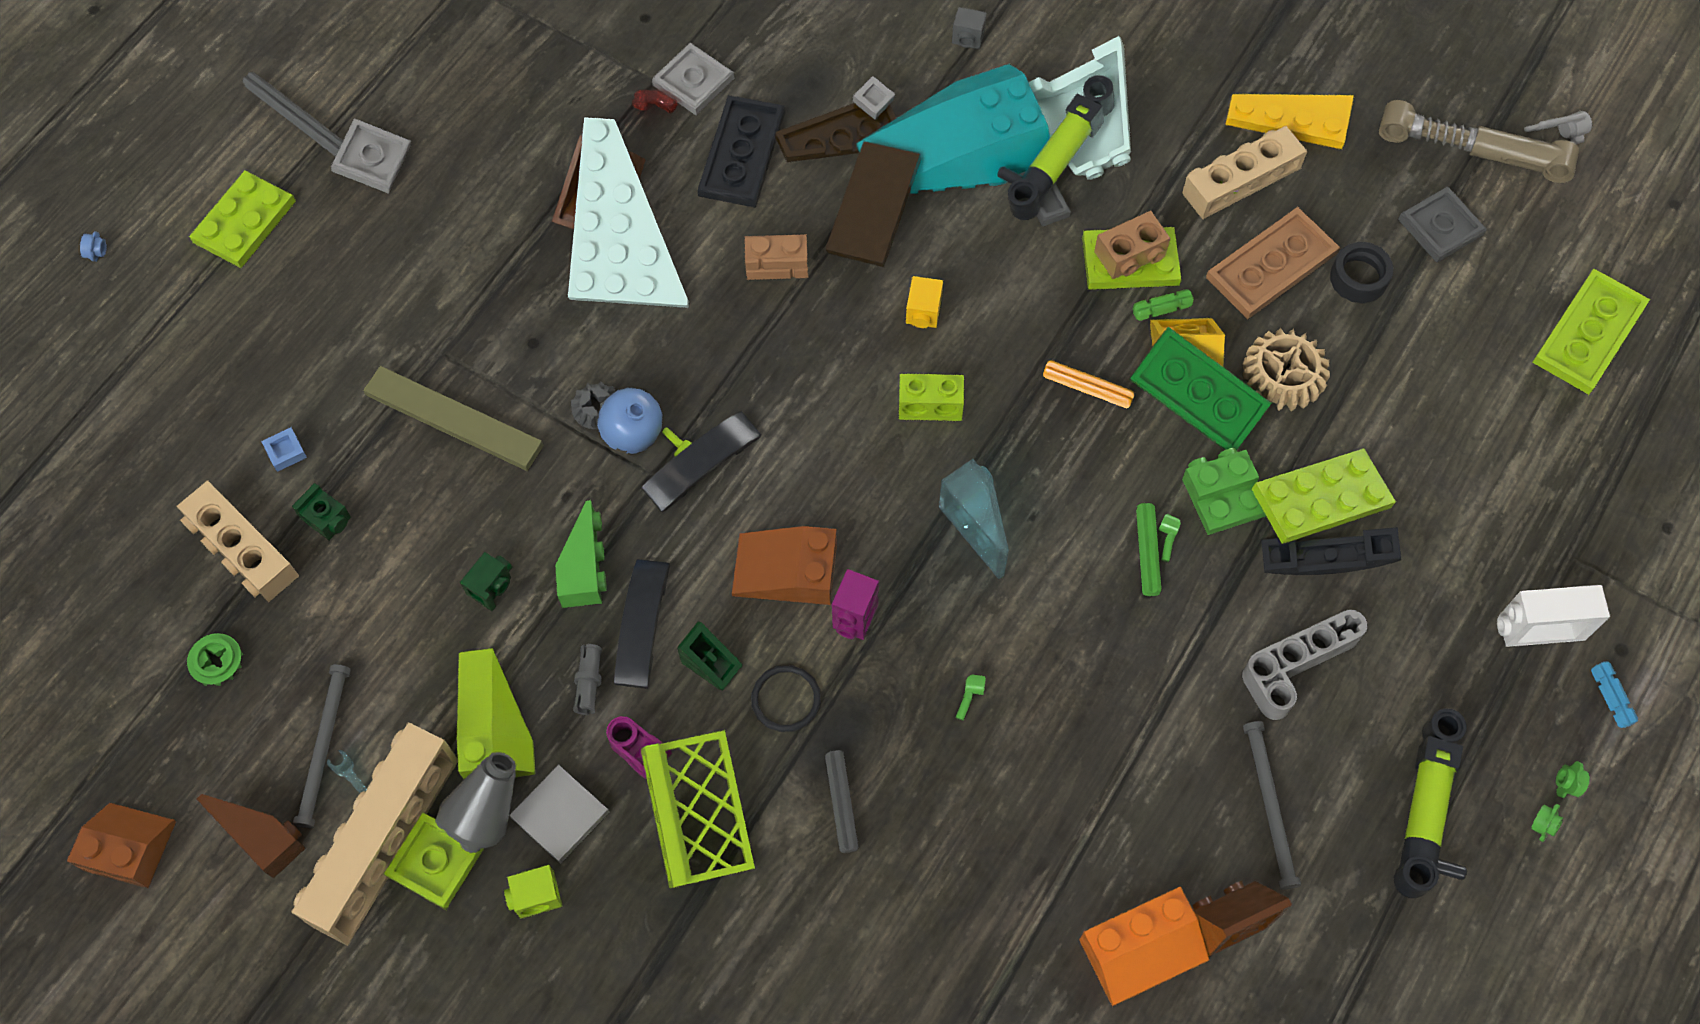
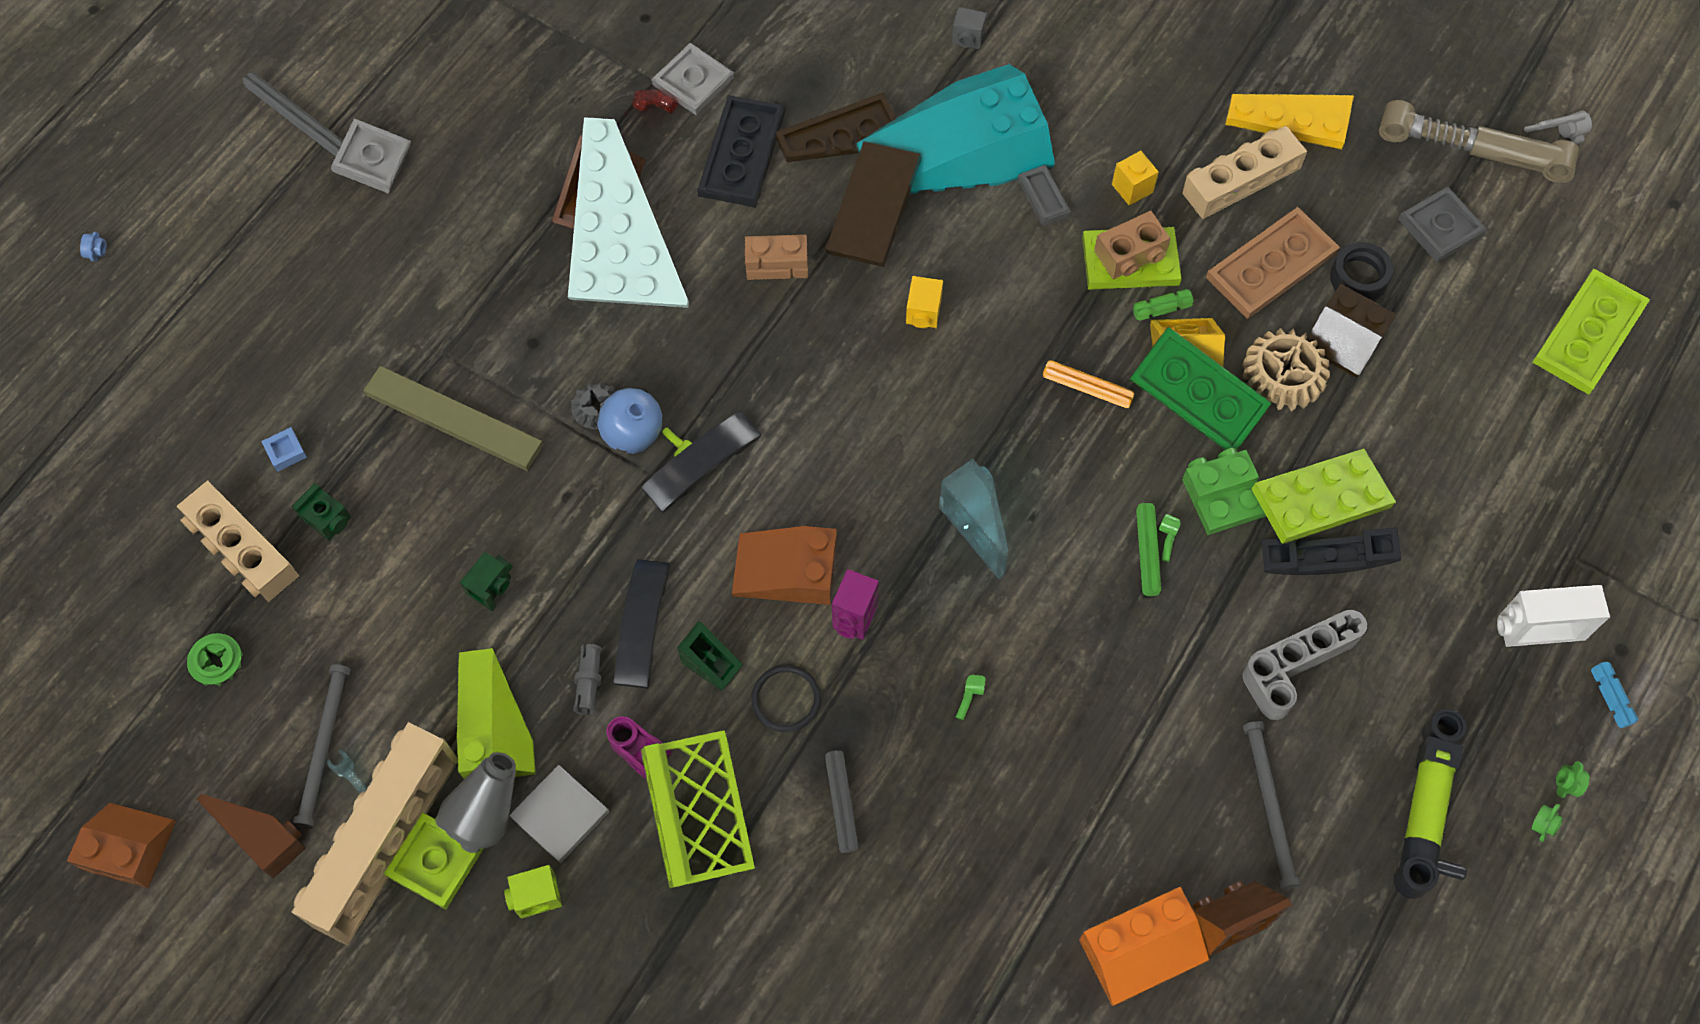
lime plate [189,170,296,268] -> none
bright green slope [555,500,607,608] -> none
light grey plate [853,76,895,119] -> none
lime brick [899,374,964,421] -> none
black piece [997,75,1114,220] -> none
light aqua cone [1029,36,1131,180] -> none
none -> yellow brick [1112,151,1158,206]
none -> slope [1306,284,1397,378]

